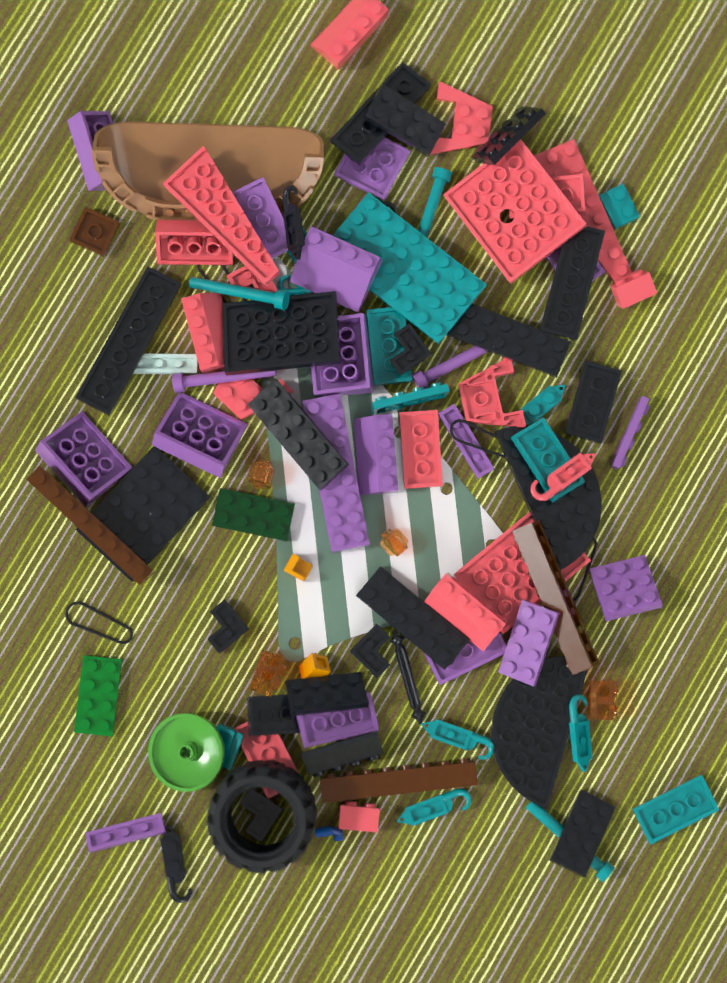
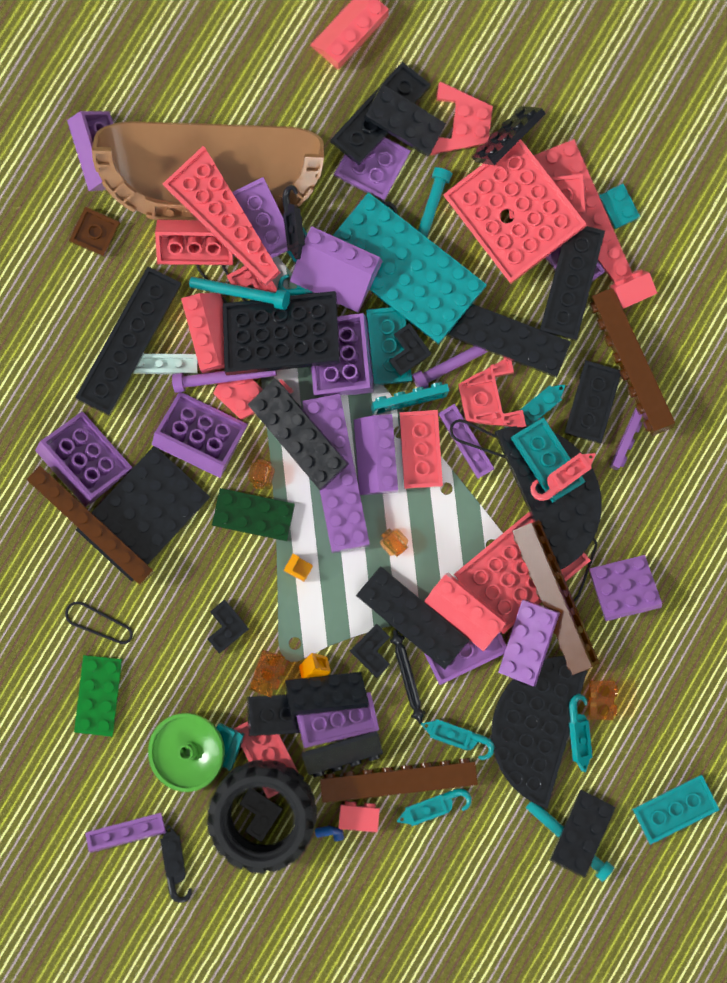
none -> reddish brown brick [589,287,675,436]

